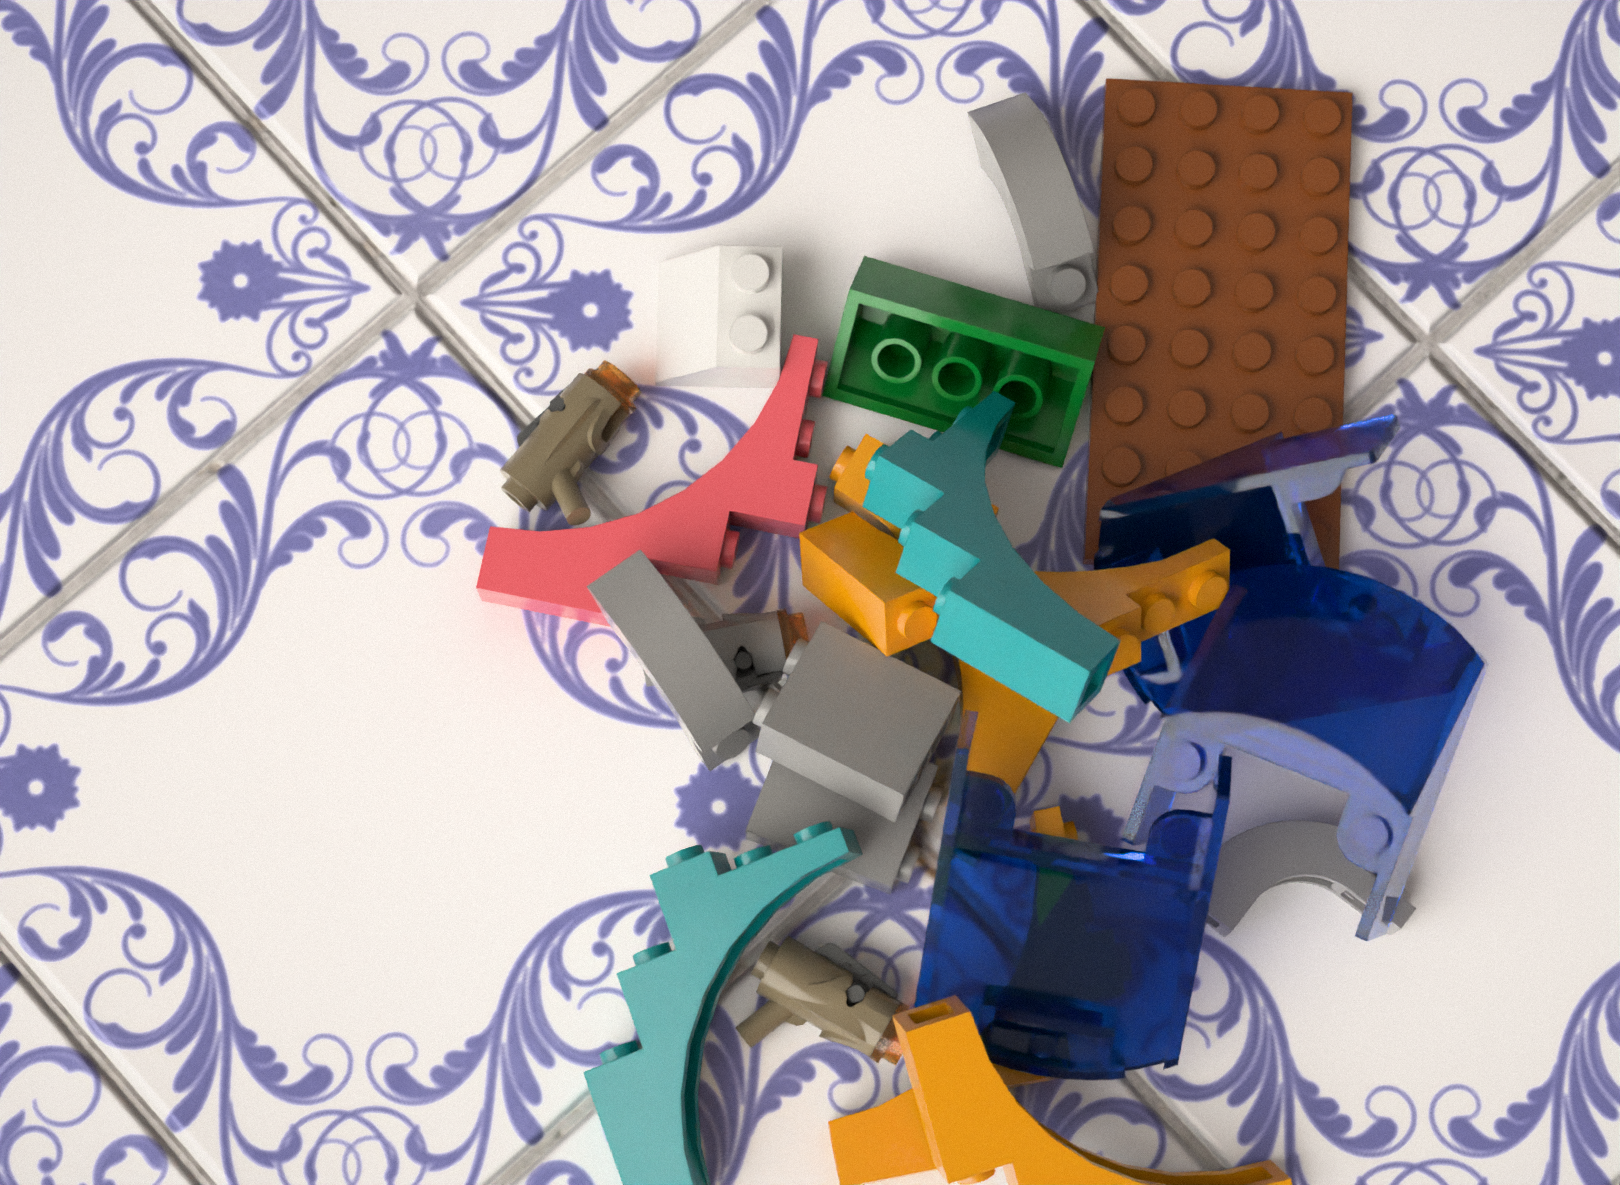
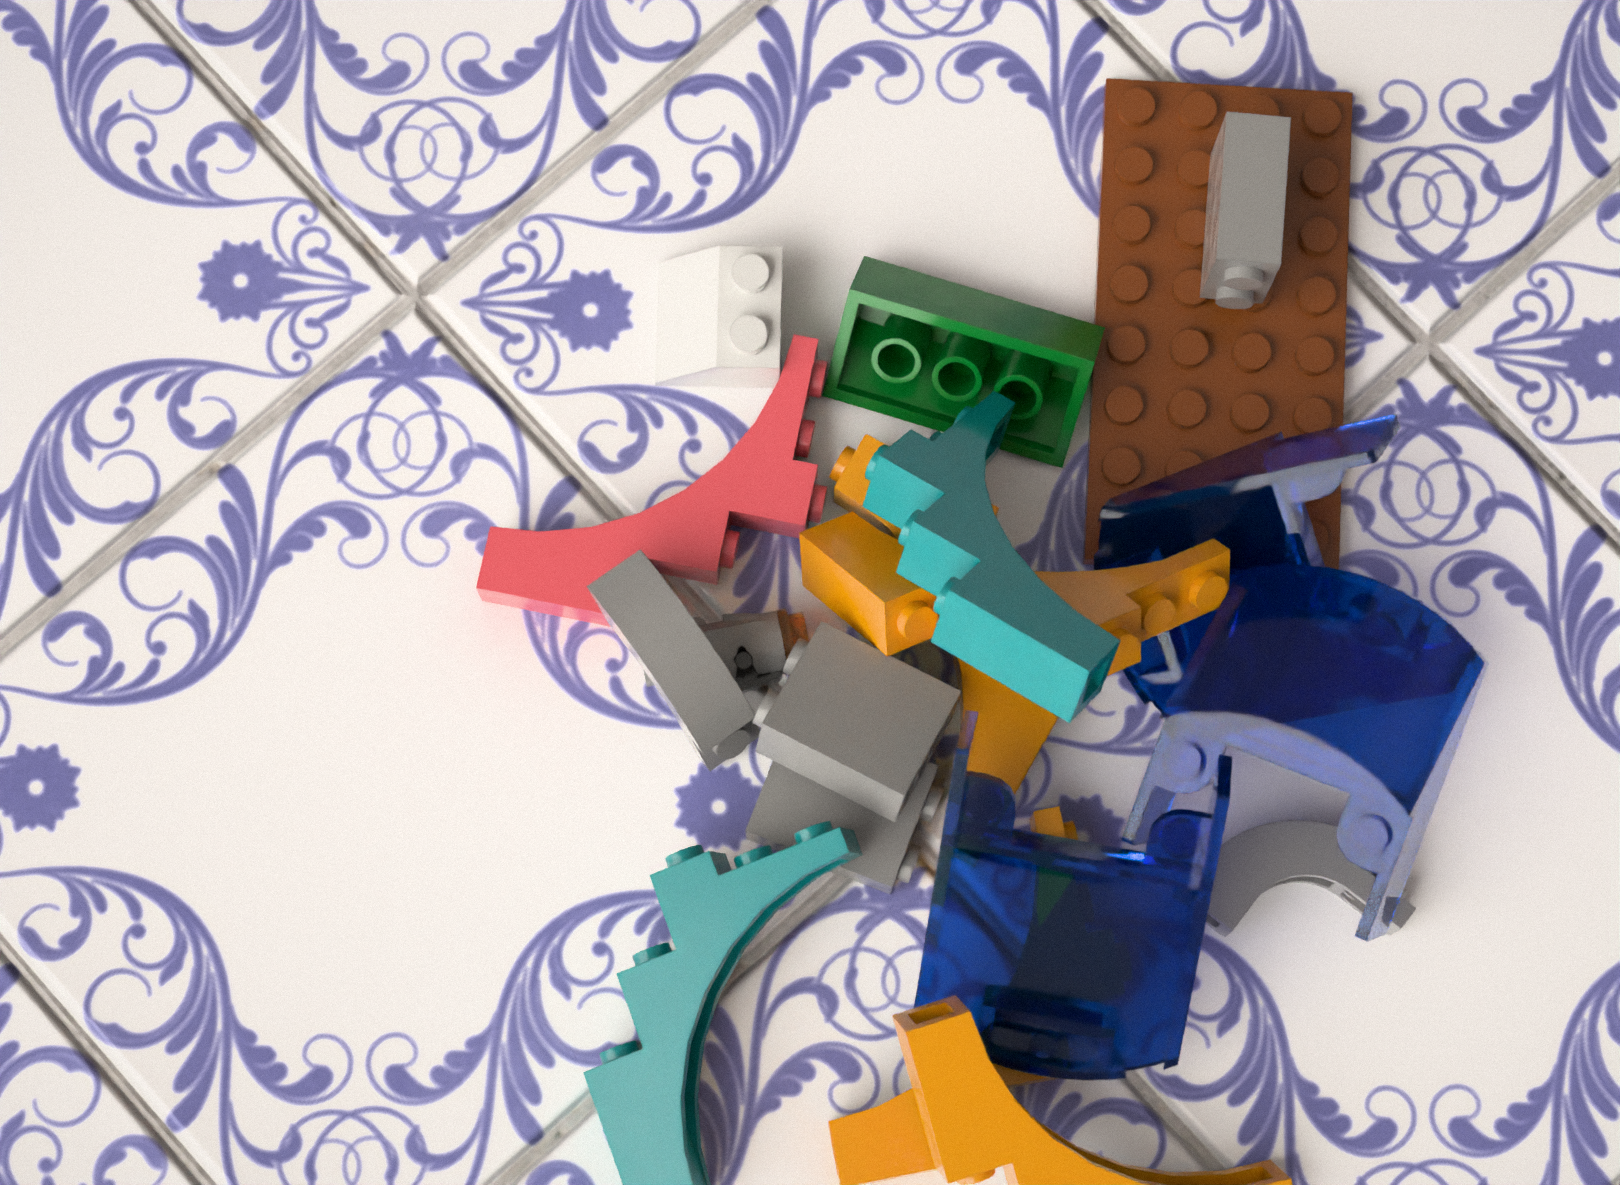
dark tan piece [499,360,642,526] -> none
dark tan piece [736,936,910,1066] -> none
light grey arch [967,93,1099,314] -> none
none -> light grey brick [1200,111,1291,309]

